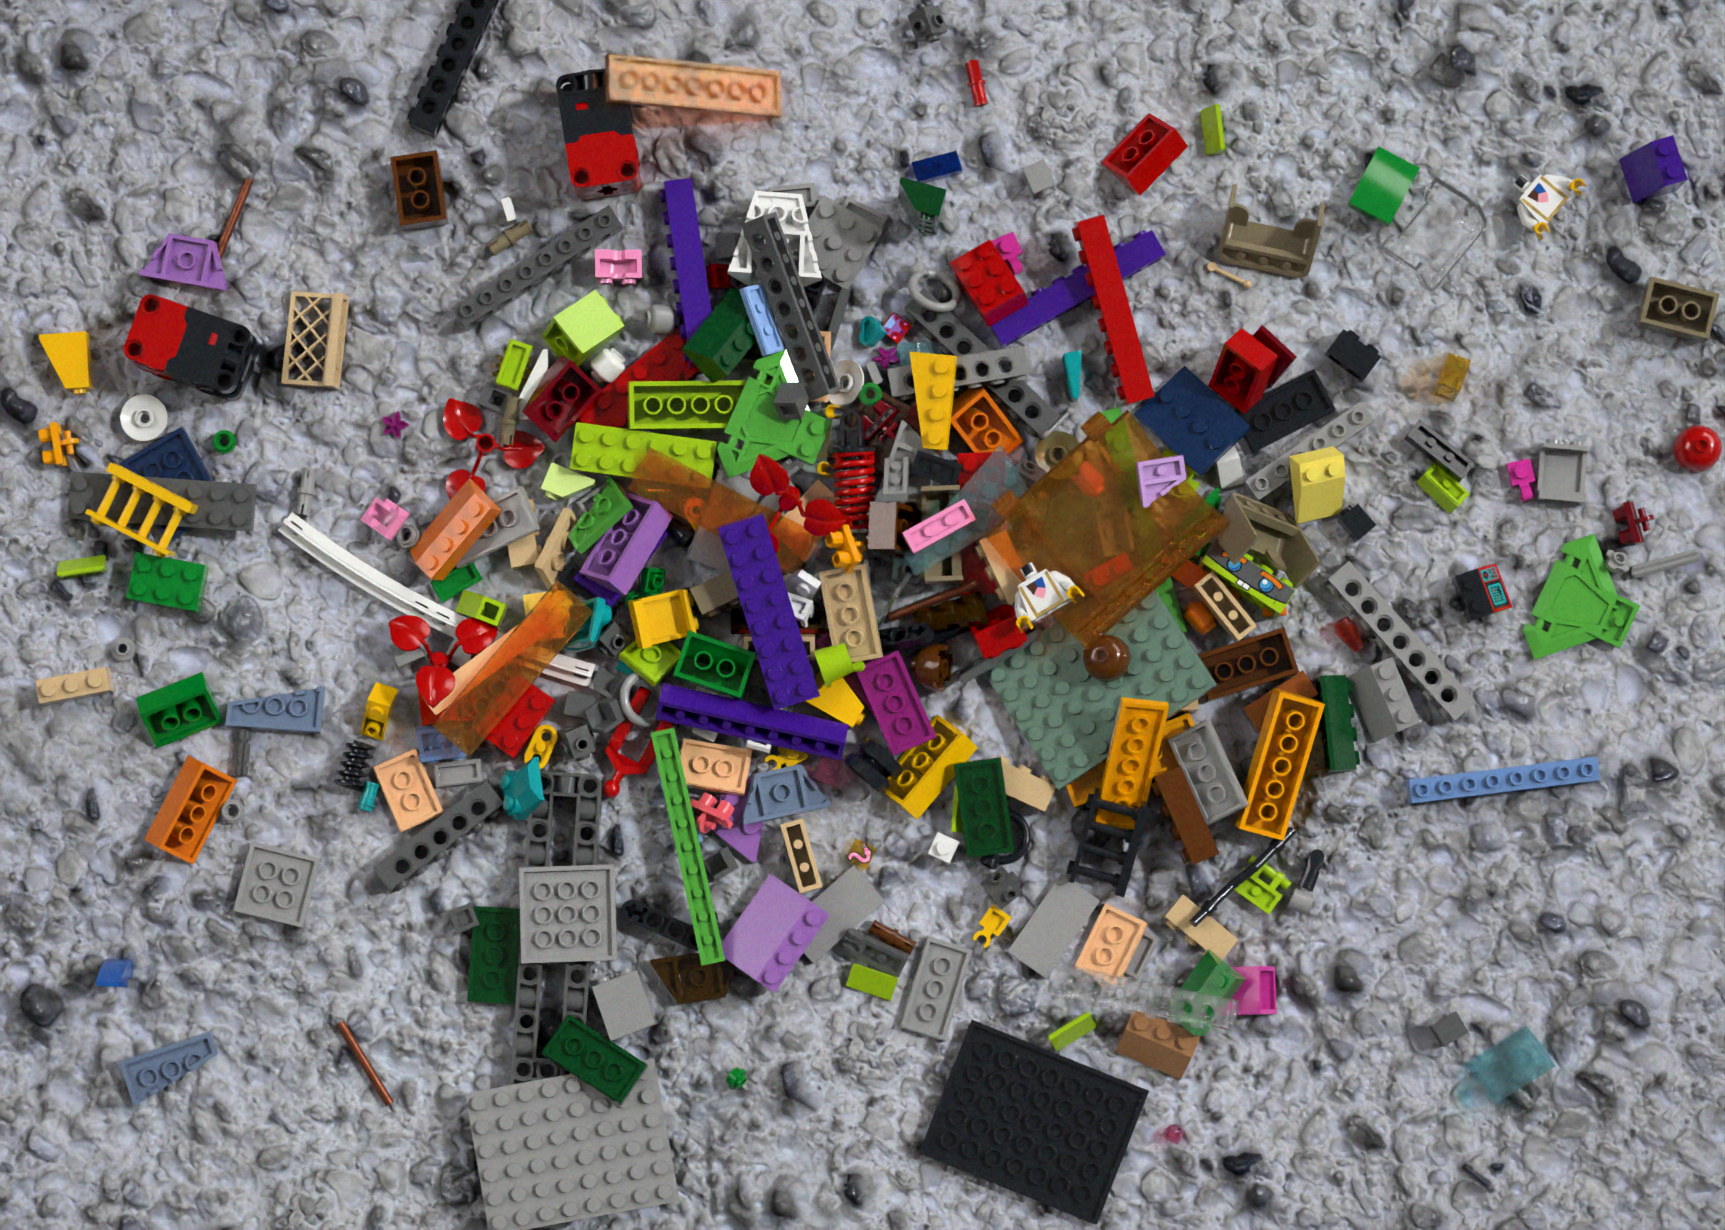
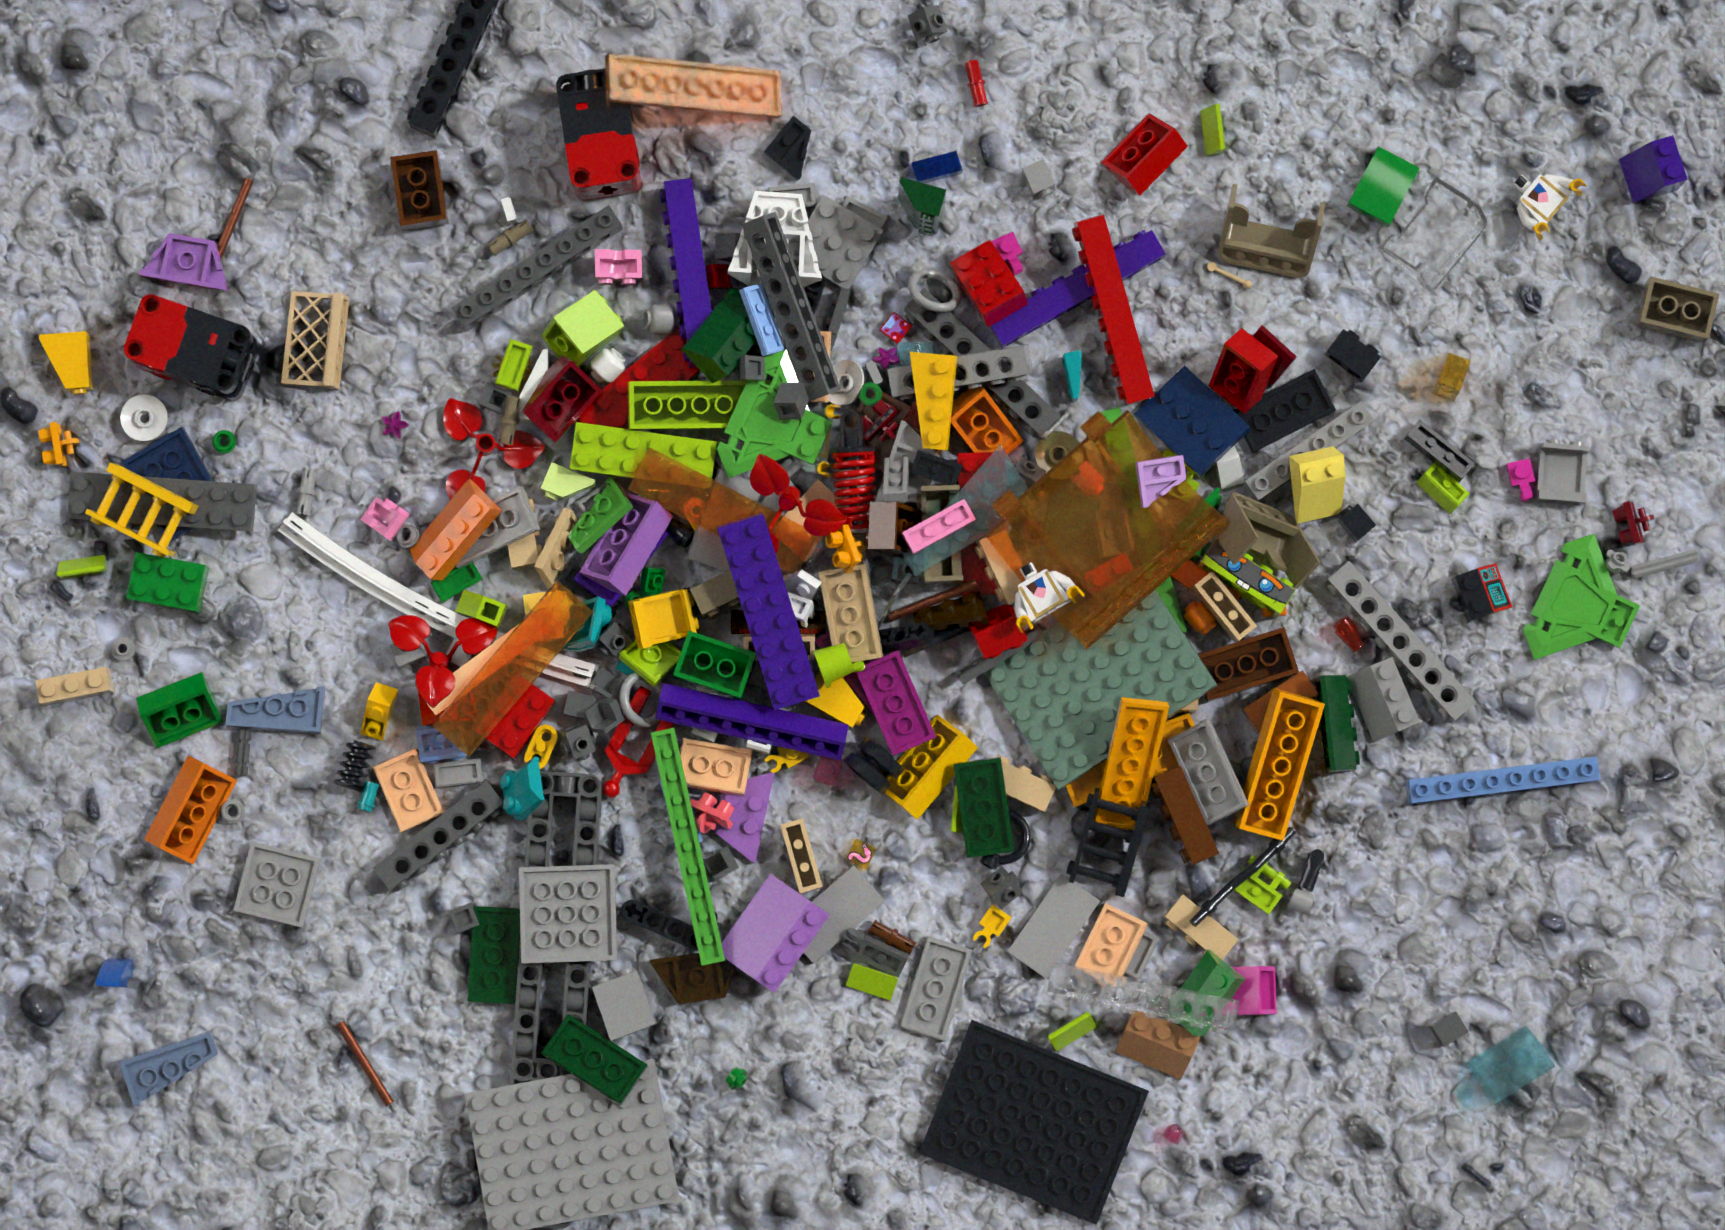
sand blue wing [741,764,831,825] -> none
teal tile [859,316,887,348] -> none
reddish brown cylinder [911,644,953,692] -> none
white brick [927,832,959,865] -> none
reddish brown cylinder [1082,634,1131,682] -> none
red cylinder [1673,425,1722,473] -> none
none -> dark grey plate [740,355,765,382]
none -> black wing [763,115,811,181]

